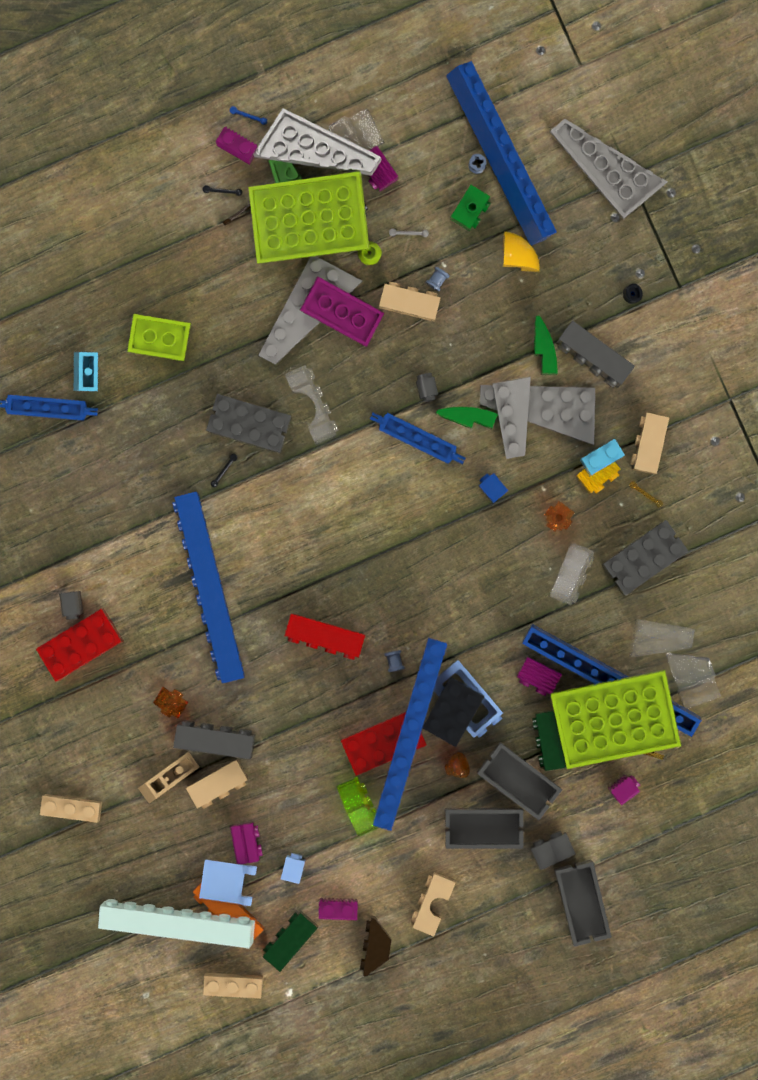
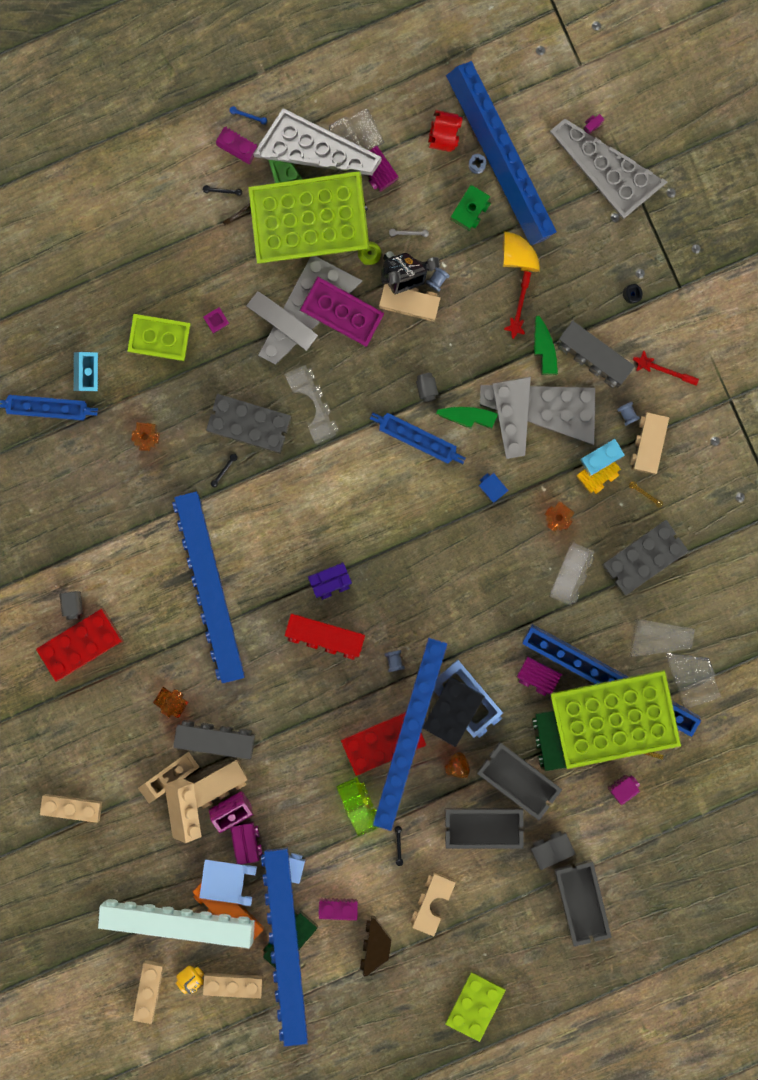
none -> clear orange brick [131,422,160,451]
none -> tan brick [132,960,164,1024]
none -> tan brick [164,778,202,843]
none -> yellow head [175,965,205,994]
none -> magenta plate [203,307,229,334]
none -> magenta brick [209,791,253,833]
none -> light grey slope [246,291,318,351]
none -> blue brick [261,848,308,1046]
none -> dark purple brick [308,562,352,600]
none -> black torso [381,251,440,295]
none -> black hinge [394,826,403,866]
none -> red brick [428,110,462,152]
none -> lime plate [445,972,506,1042]
none -> red piece [504,271,531,339]
none -> magenta plate [583,114,605,134]
none -> sand blue bush [617,402,641,426]
none -> red piece [633,351,699,386]

